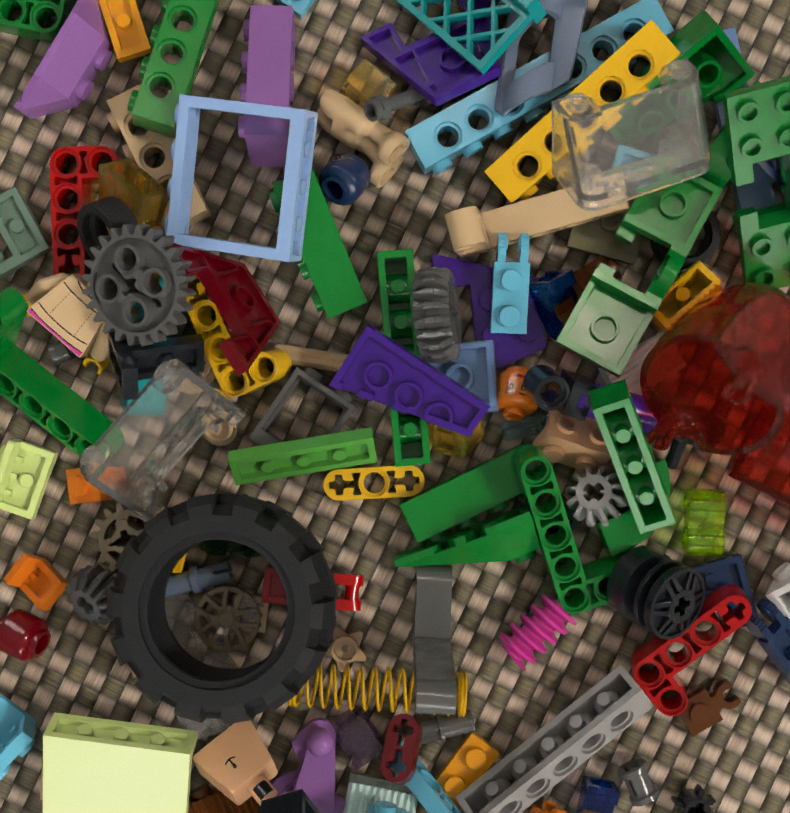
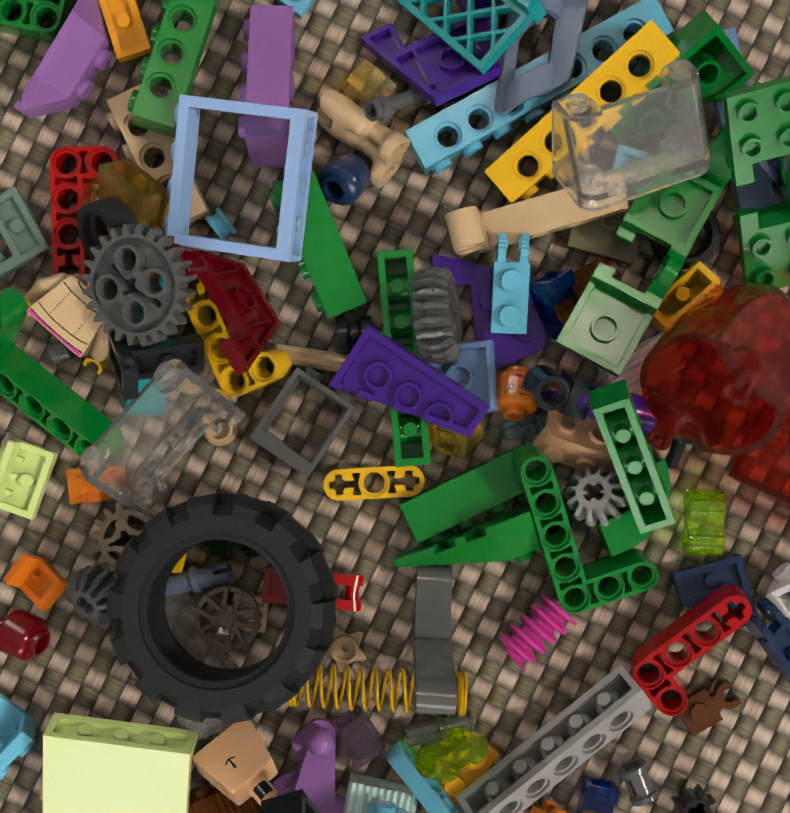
bright green plate [228,427,378,485] -> none
dark red beam [380,713,422,785] -> none
black wheel [607,545,706,640] -> none
none -> medium azure bush [205,206,237,240]
none -> black wheel [336,316,372,352]
none -> clear neon green axle [415,727,488,783]

